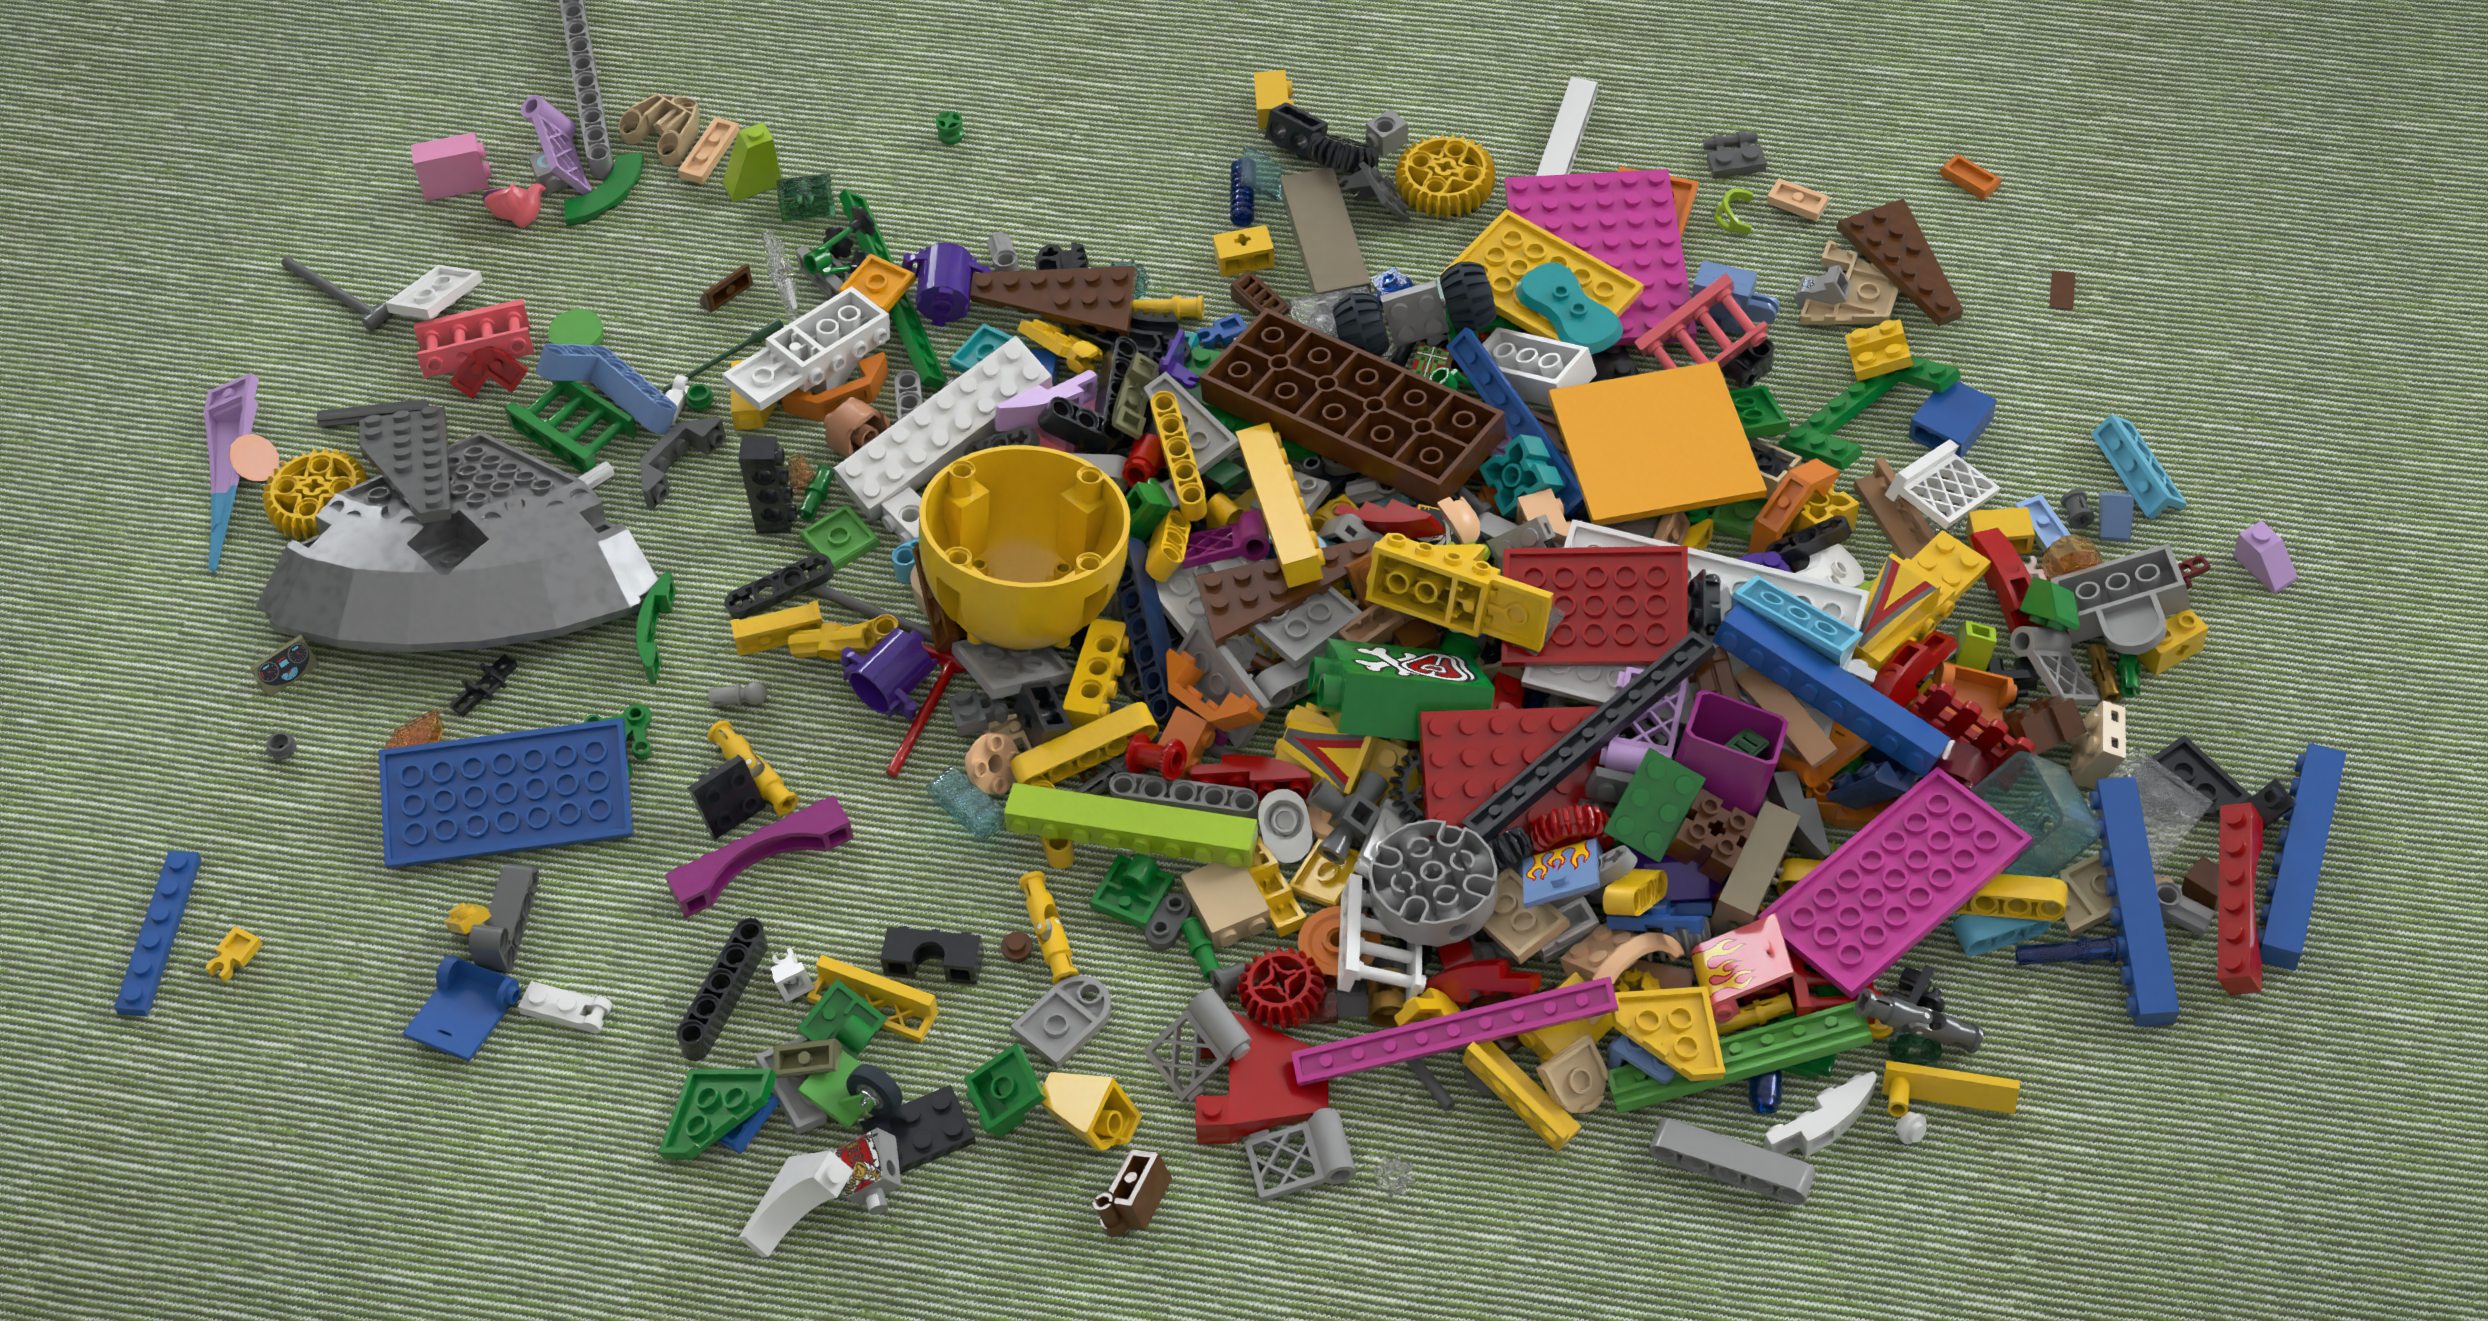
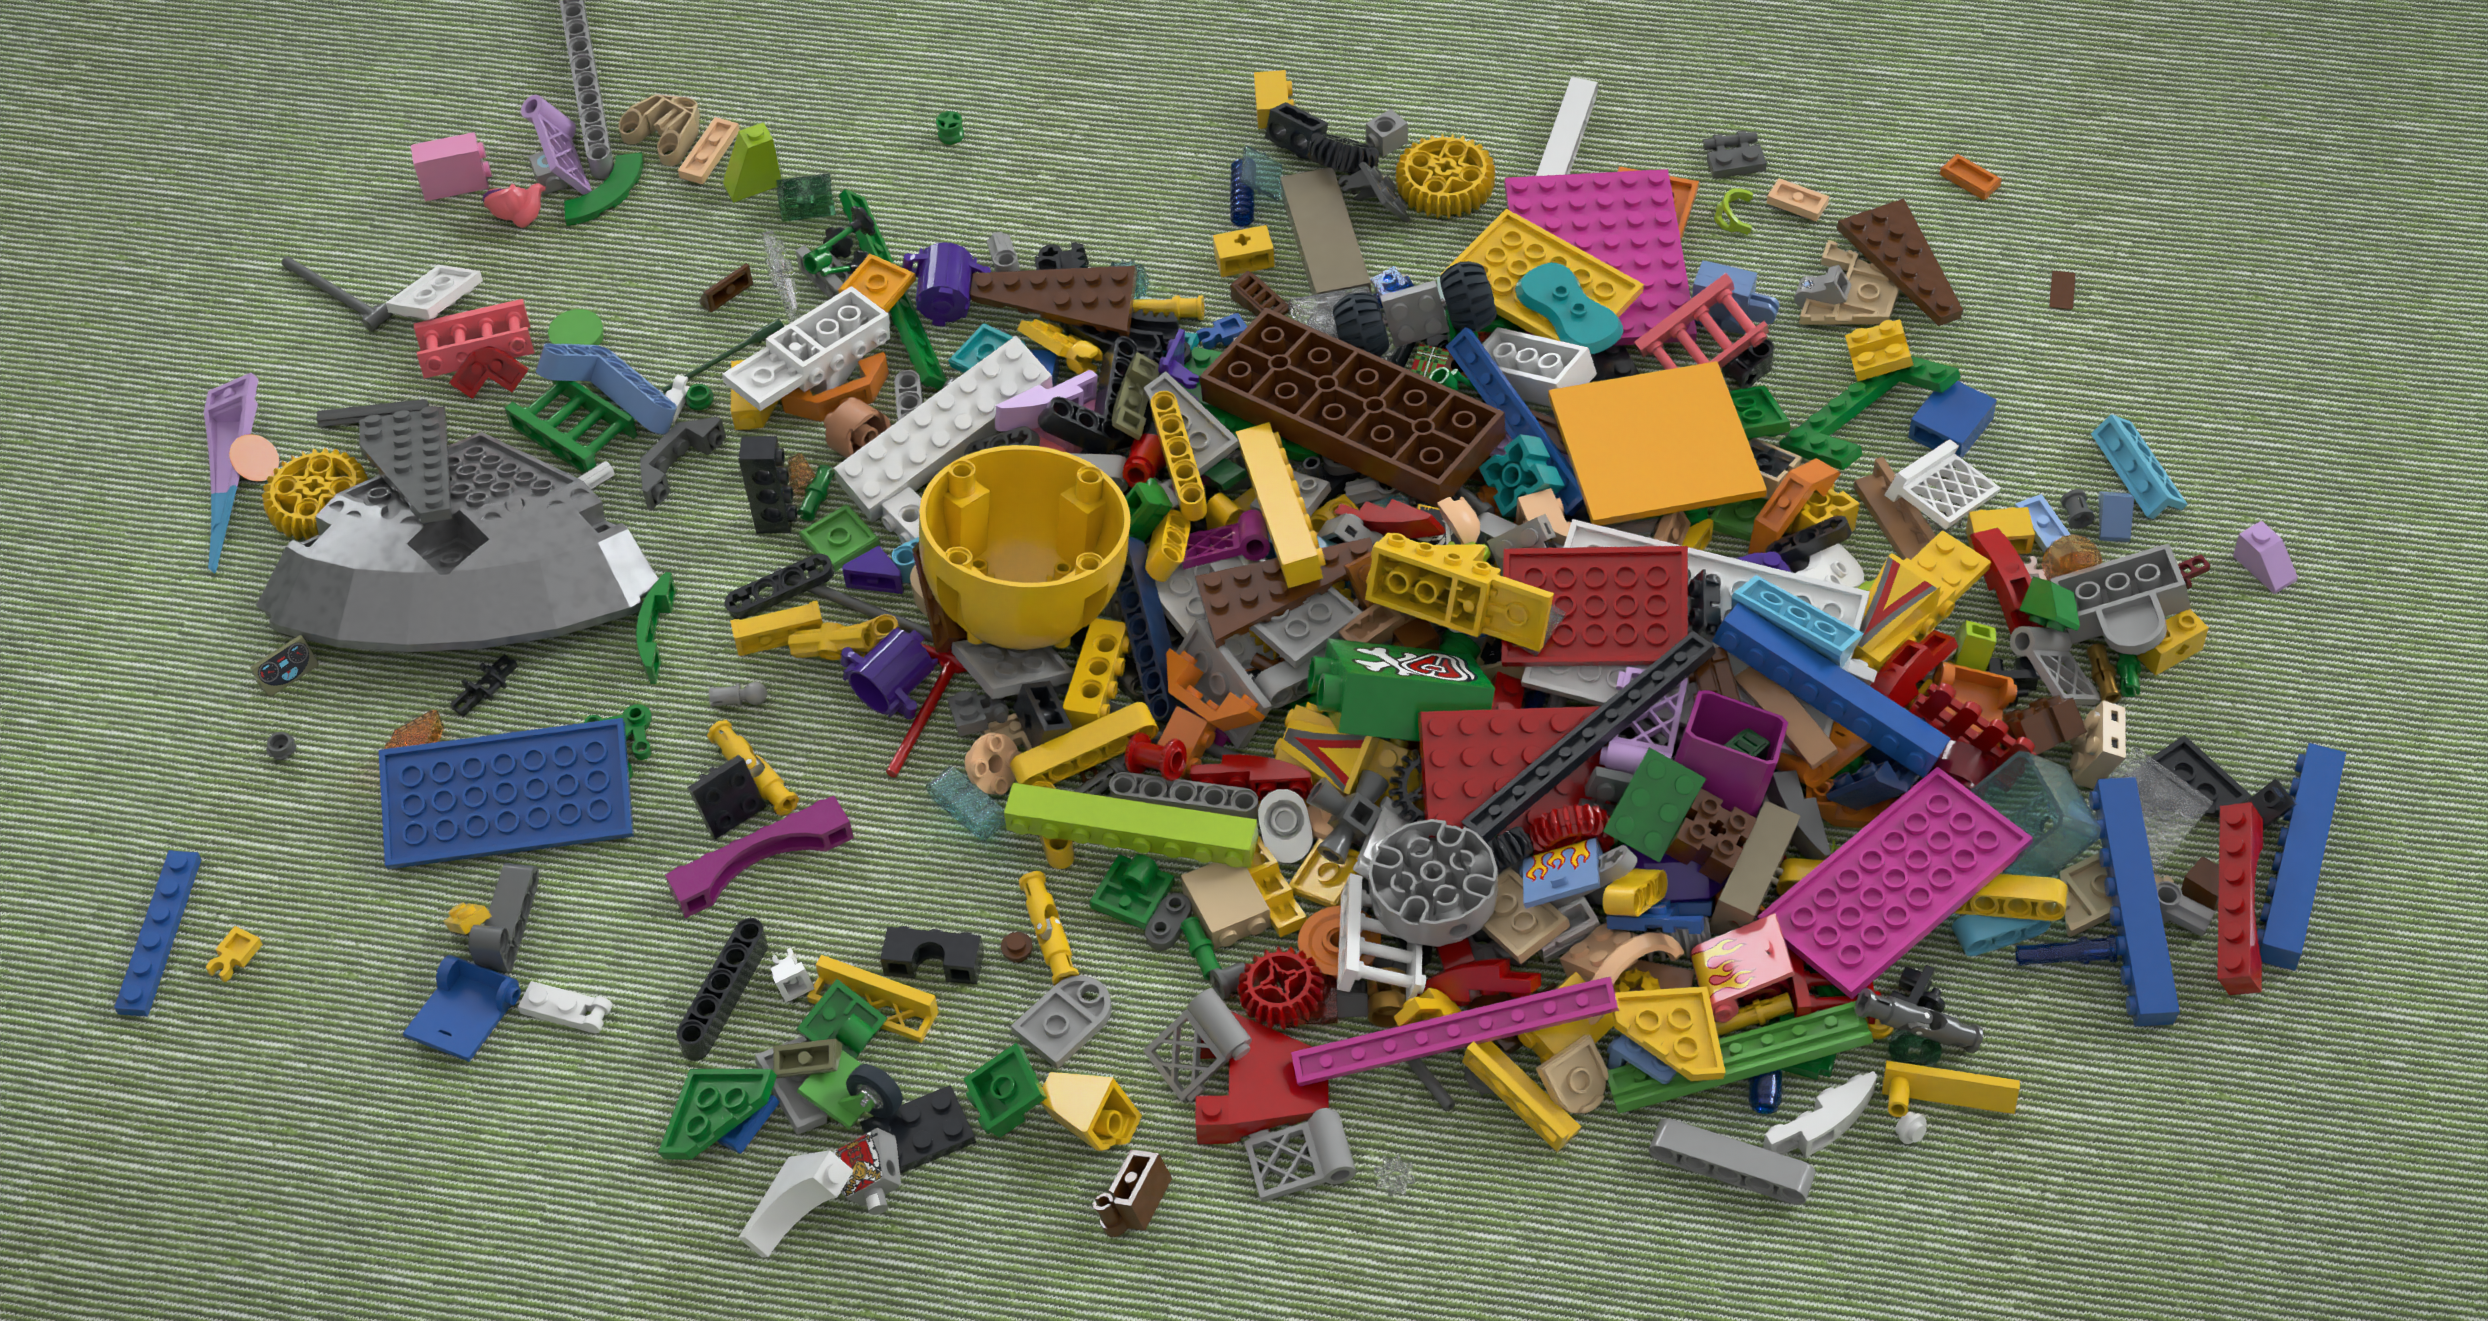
none -> dark purple slope [842,546,904,594]

